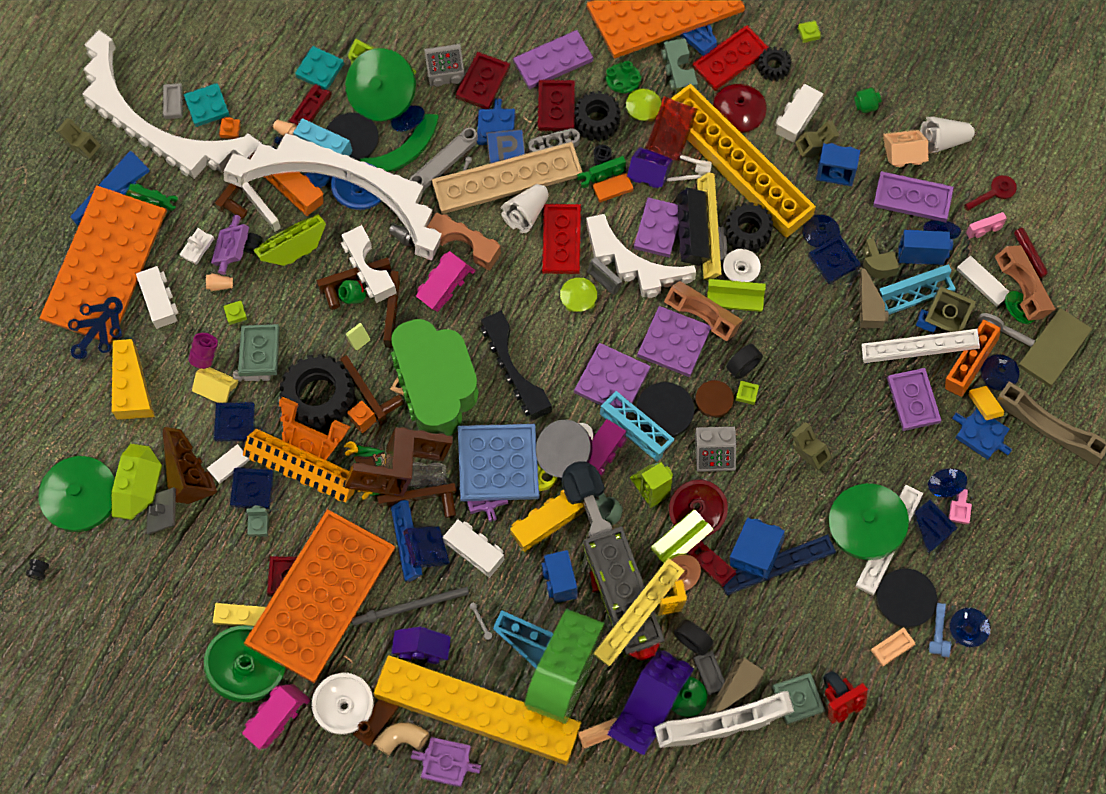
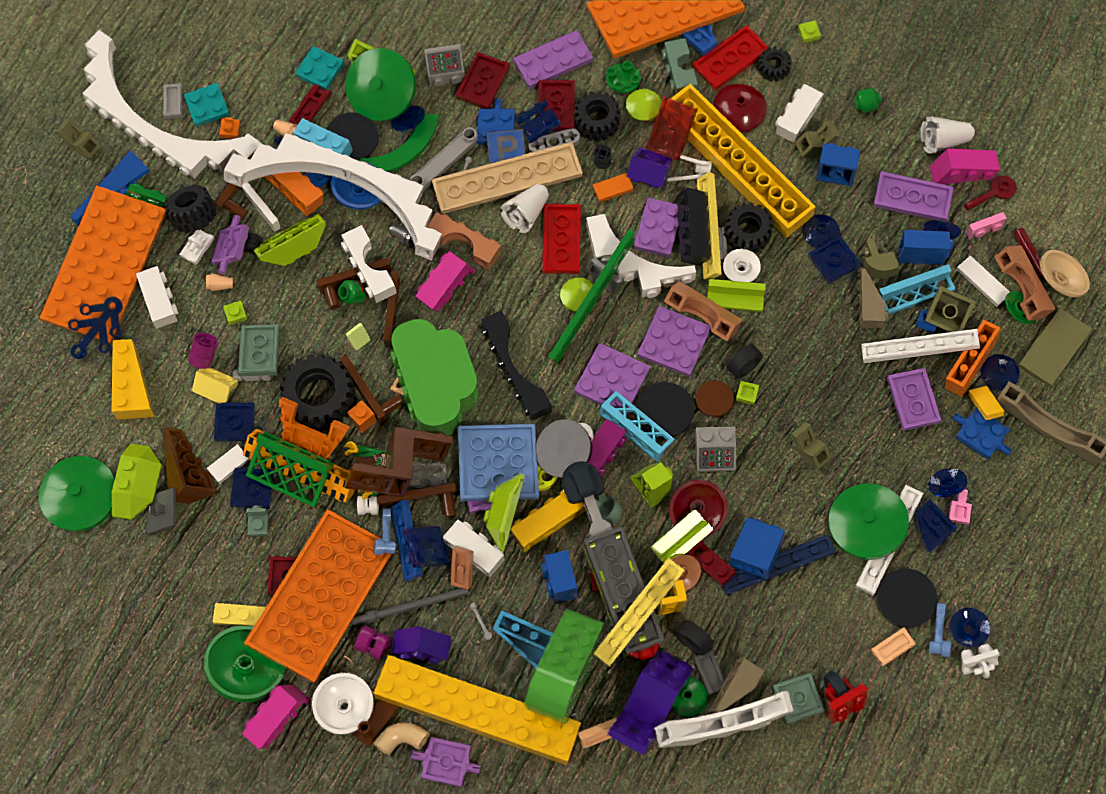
black wheel [25,559,50,581] -> none
green plate [577,156,626,188] -> none
light nougat slope [883,130,928,167] -> none
light grey piece [977,313,1035,347] -> none
none -> black tyre [165,185,217,233]
none -> green fence [246,432,335,507]
none -> magenta wheel [354,626,391,661]
none -> white wheel [357,495,379,515]
none -> medium blue brick [374,508,395,555]
none -> nougat plate [451,546,474,590]
none -> lime wedge [483,473,525,552]
none -> clear blue plate [515,99,561,144]
none -> green tile [548,229,636,364]
none -> dark pink wedge [930,149,1000,185]
none -> white hips [961,644,999,679]
none -> tan dish [1040,250,1090,297]

